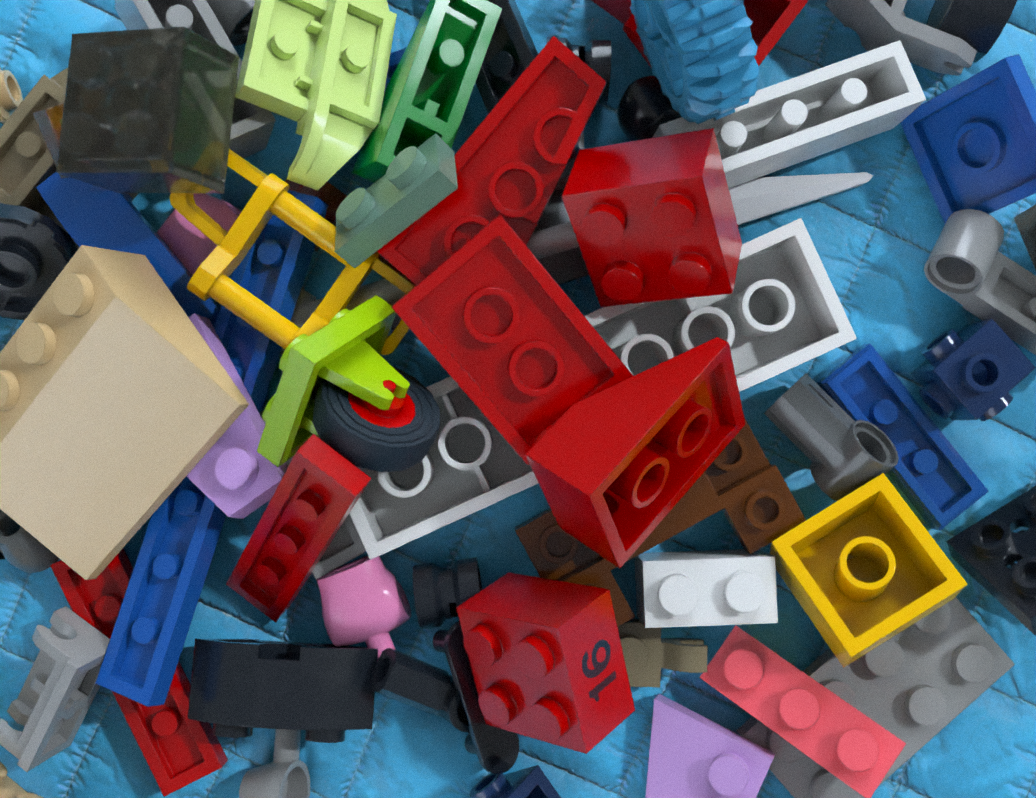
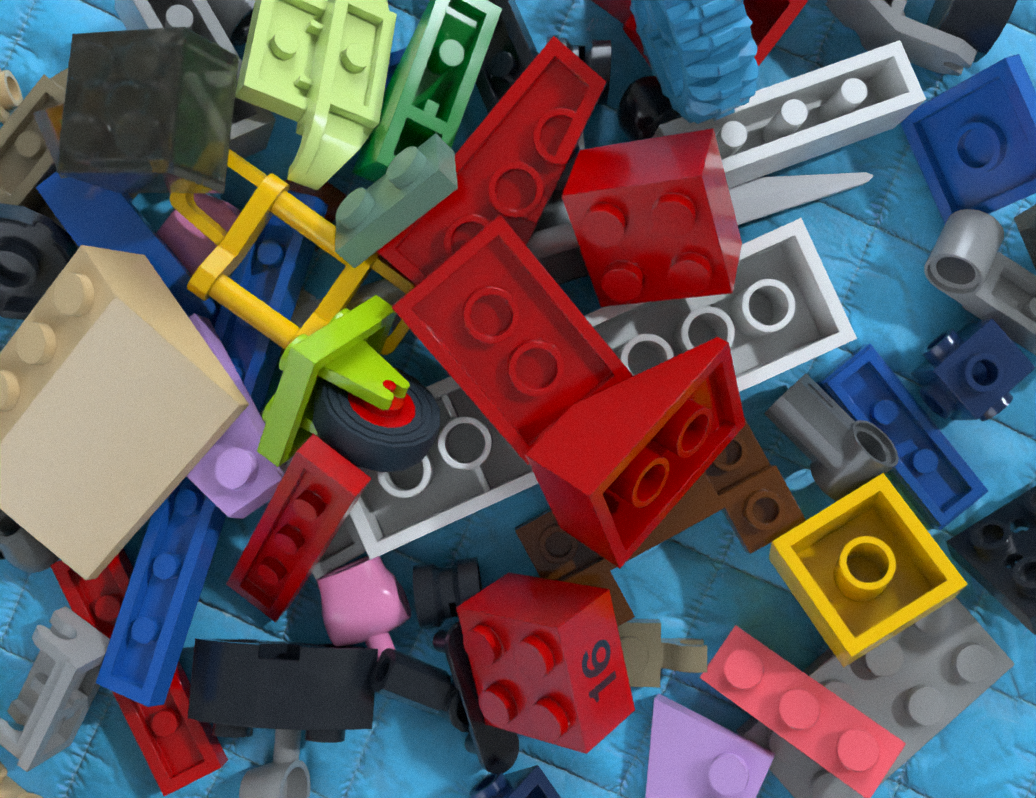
white brick [635,549,778,628] -> none

